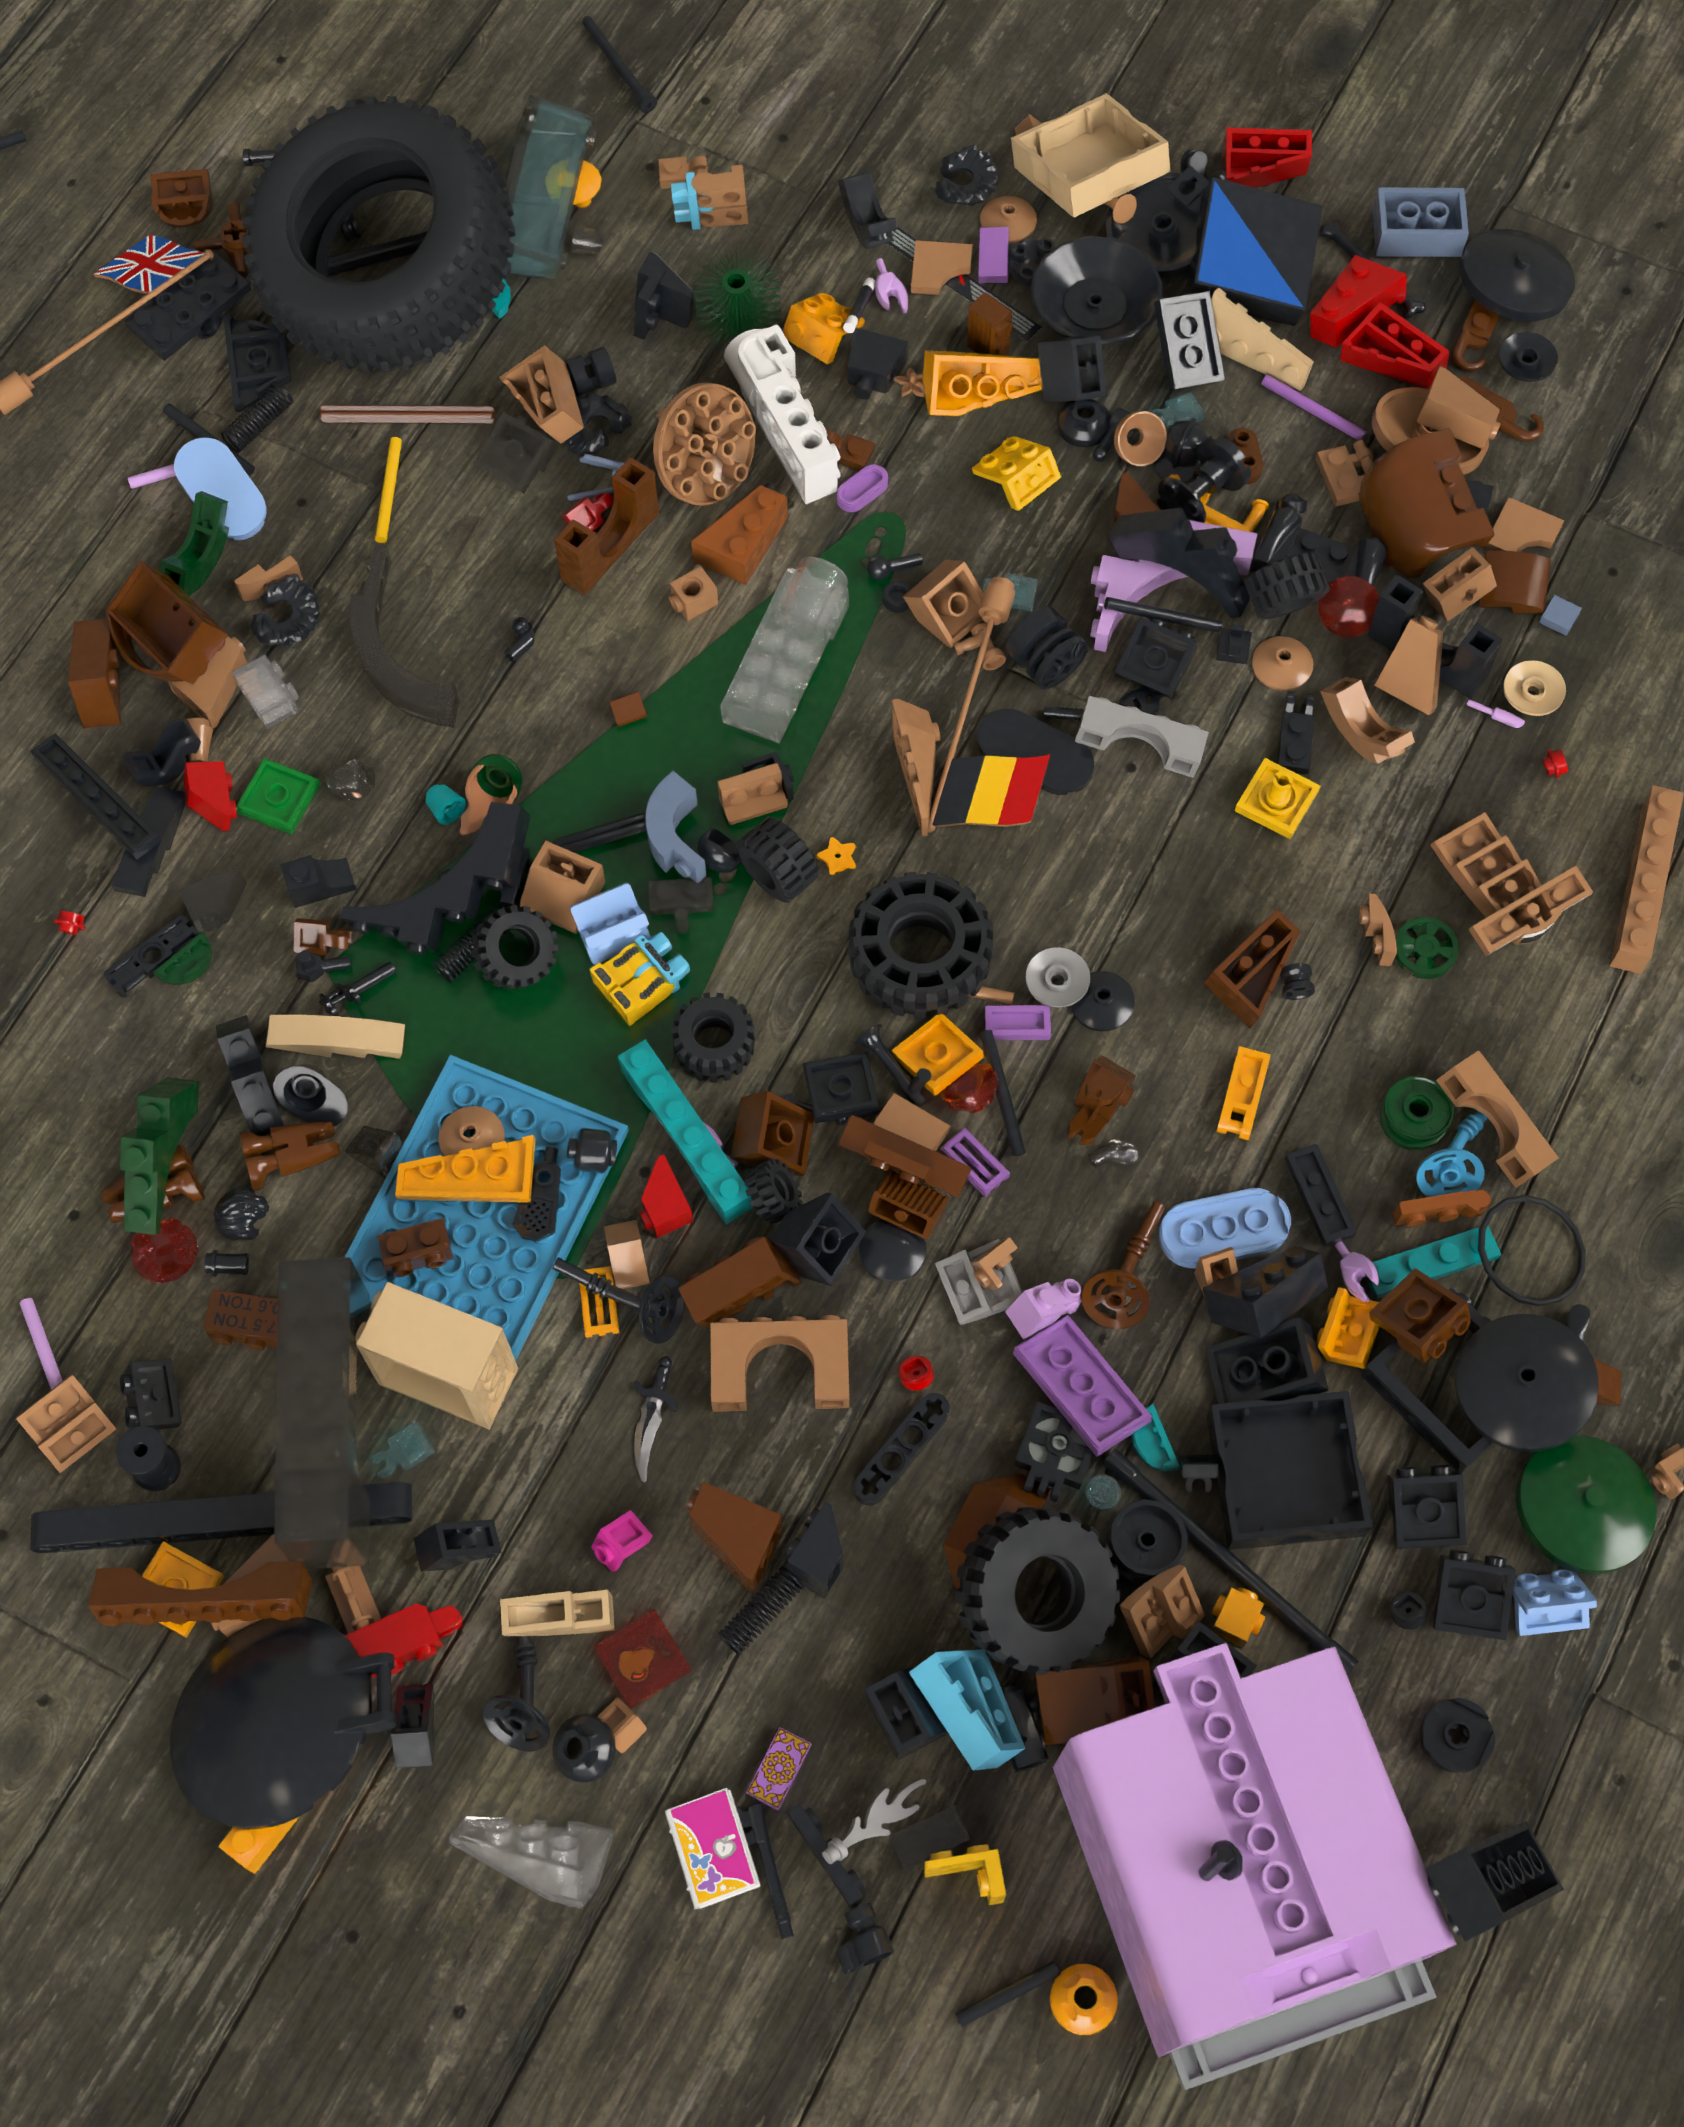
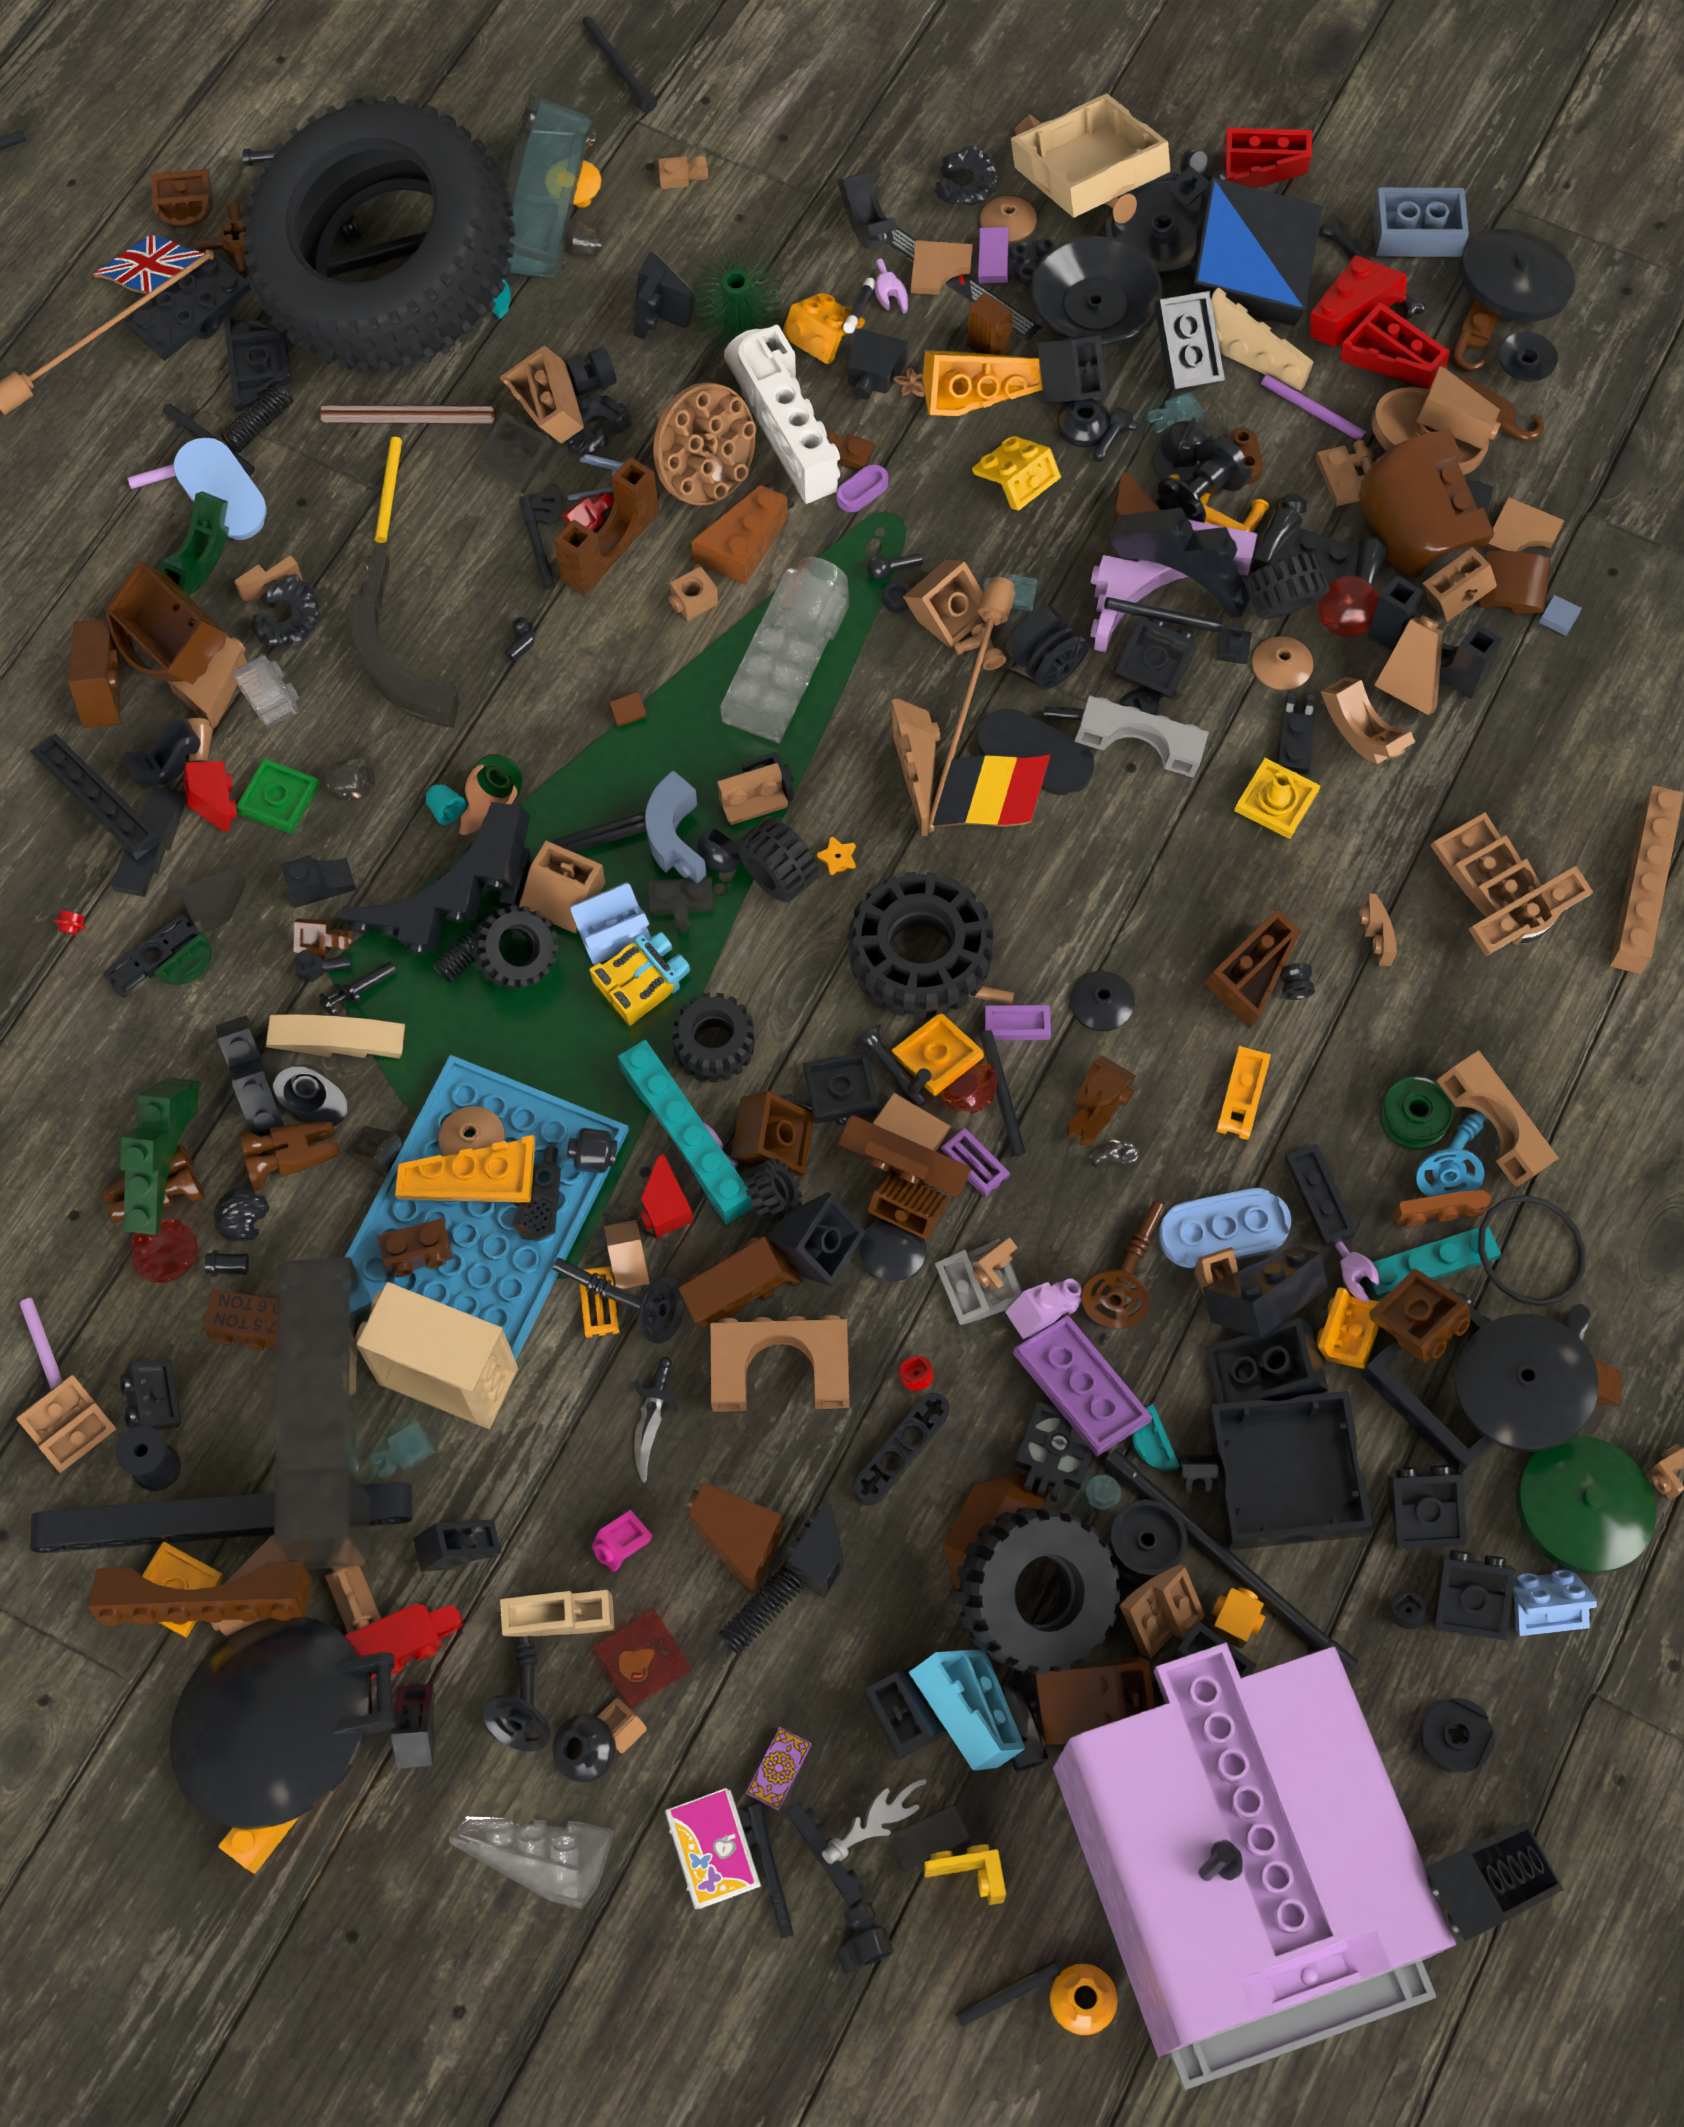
medium nougat hips [671,164,748,230] -> none
light grey dish [1026,947,1090,1008] -> none
medium nougat piece [1114,411,1167,466] -> none
dark green piece [1395,917,1459,979] -> none
lavender piece [1467,700,1525,728] -> none
tan dish [1503,660,1566,716] -> none
red plate [1543,749,1568,779] -> none
none -> black piece [519,483,563,590]

